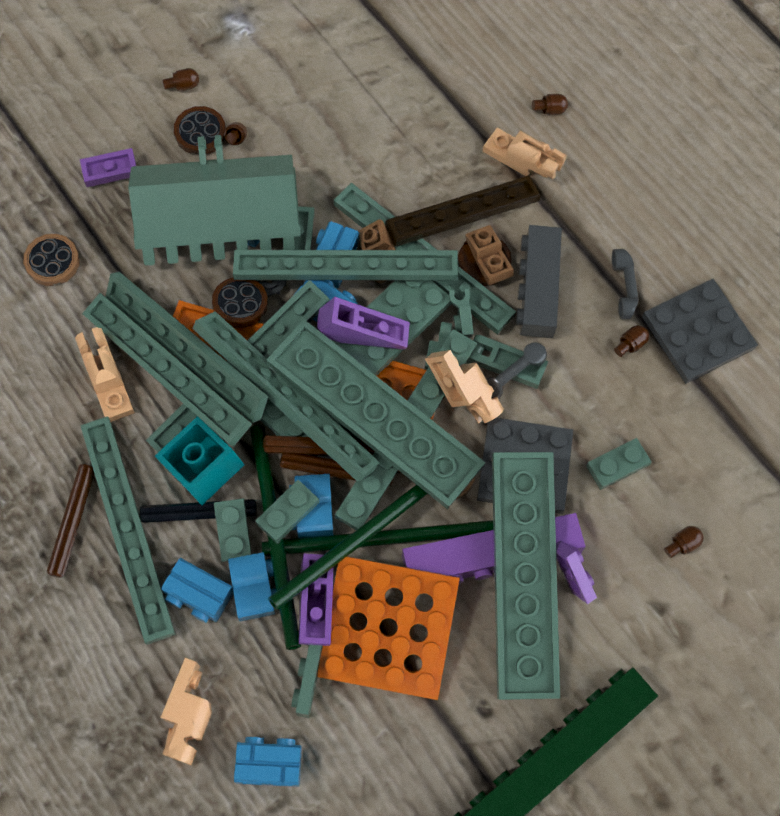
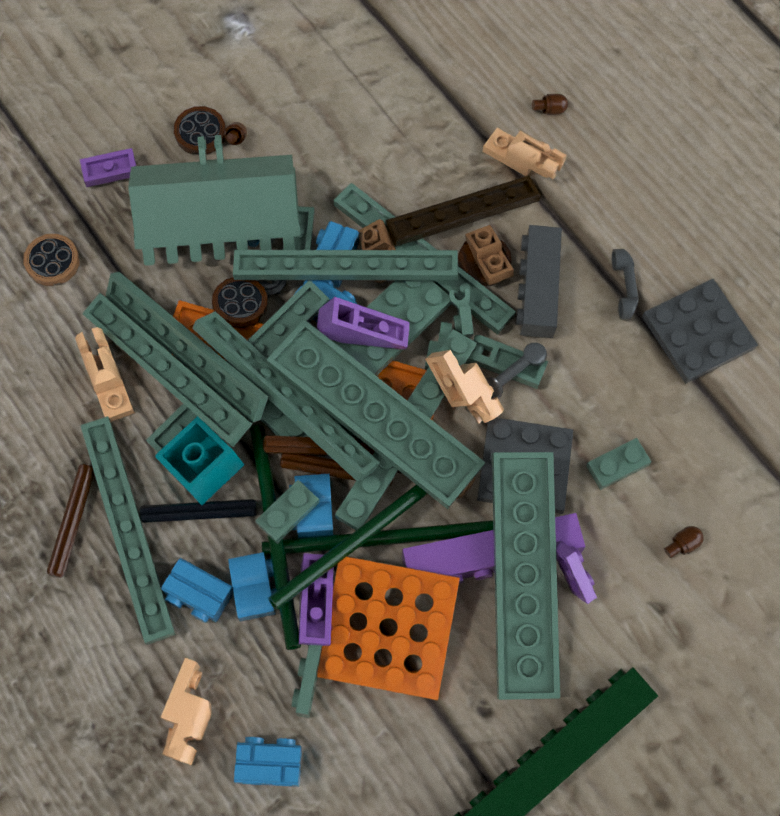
reddish brown cylinder [163,68,199,91] -> none
sand green plate [214,498,252,562] -> none
reddish brown cylinder [614,325,649,357] -> none

